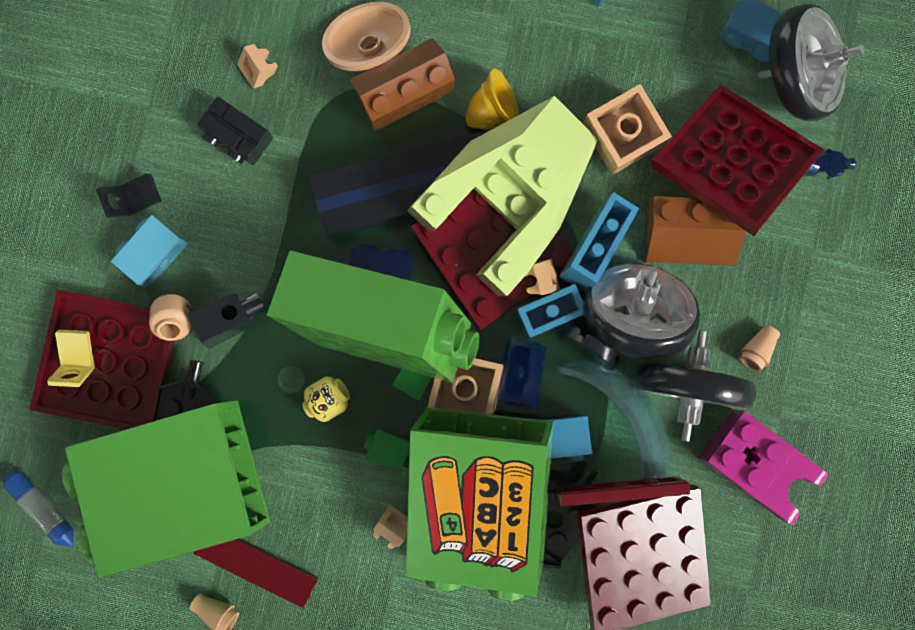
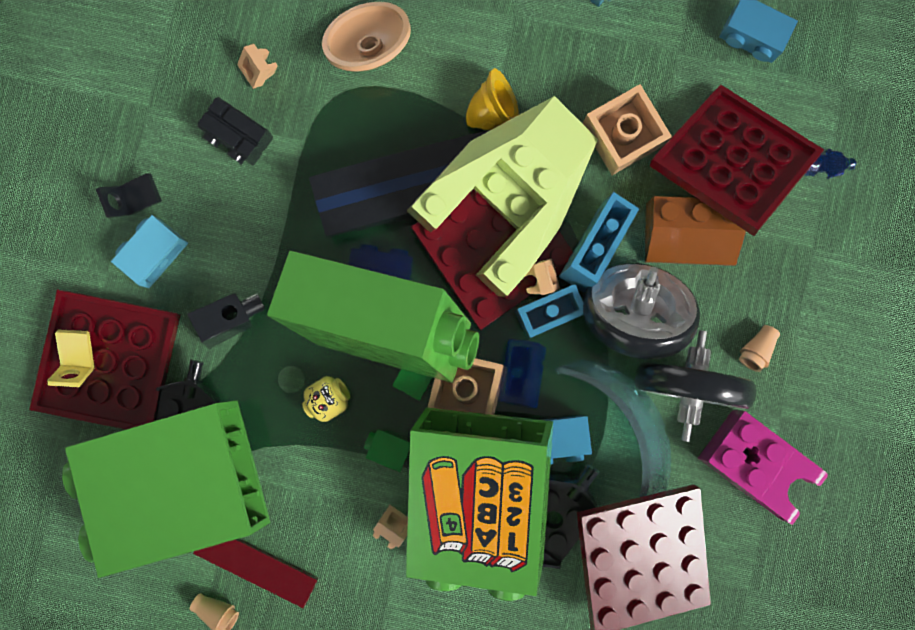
piece [3,472,74,547] -> none
light nougat head [149,294,192,341] -> none
dark orange slope [350,38,455,132] -> none
dark red tile [554,476,690,507] -> none
black tile [561,325,620,369] -> none
wheel [758,4,865,121] -> none

